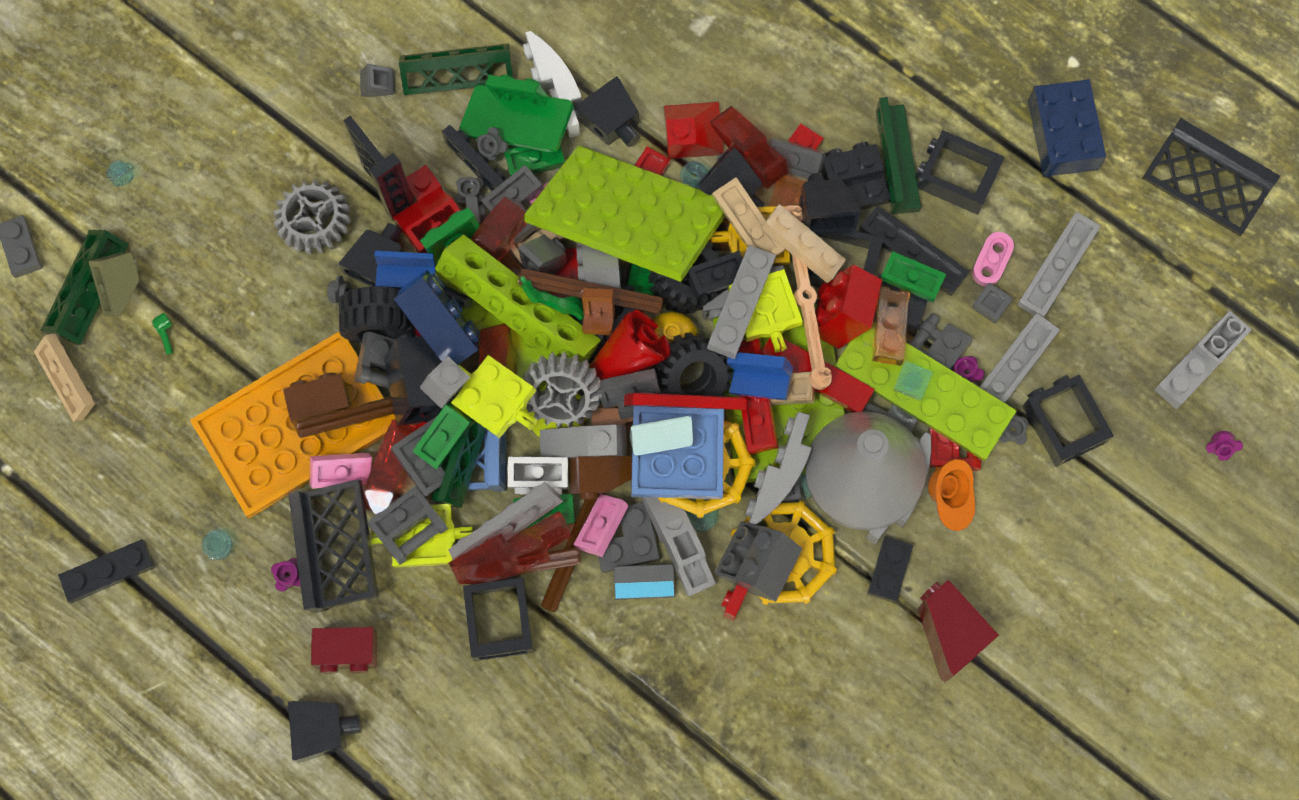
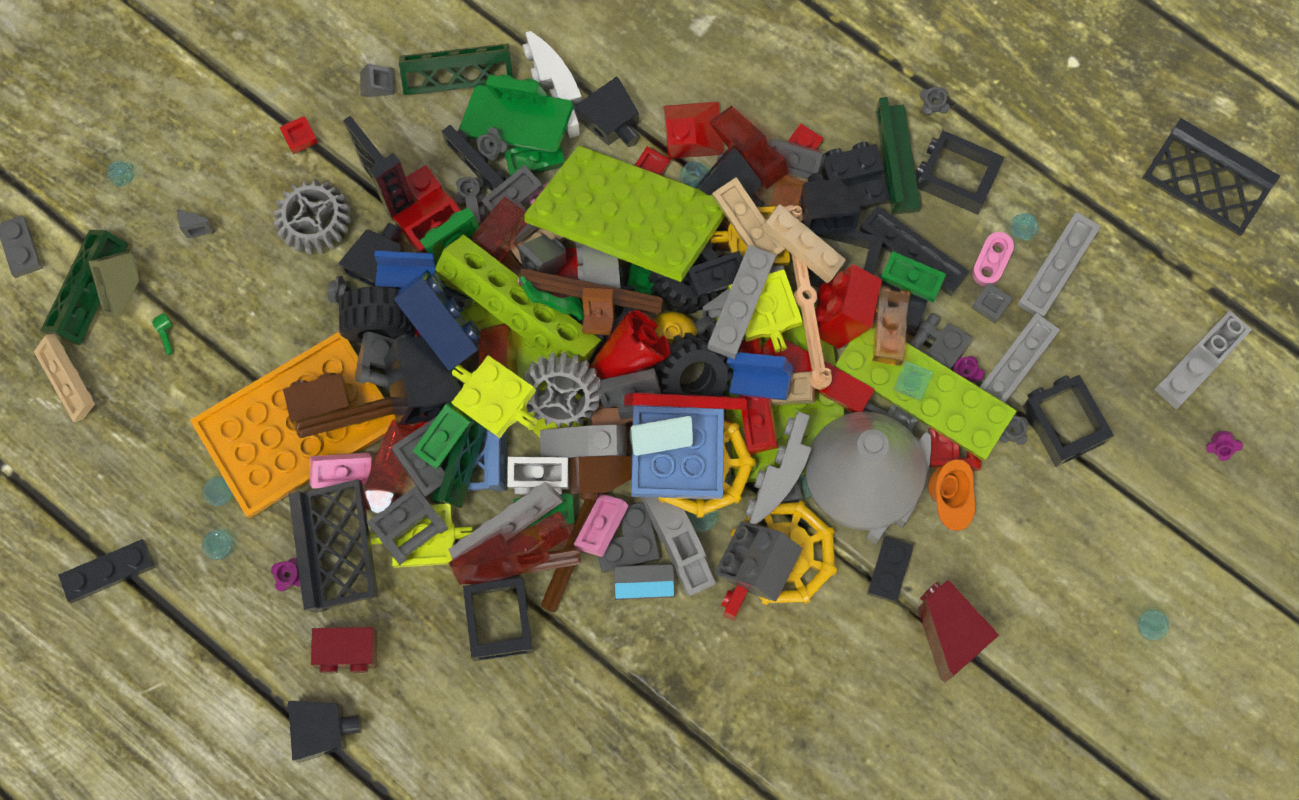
light grey brick [420,356,470,409] -> none
dark blue brick [1028,79,1106,177] -> none
none -> dark grey slope [177,210,215,239]
none -> clear light blue plate [202,477,233,506]
none -> red plate [279,115,318,154]
none -> dark grey plate [695,316,717,339]
none -> dark grey plate [920,87,949,115]
none -> clear light blue plate [1010,213,1039,241]
none -> clear light blue plate [1138,610,1169,641]

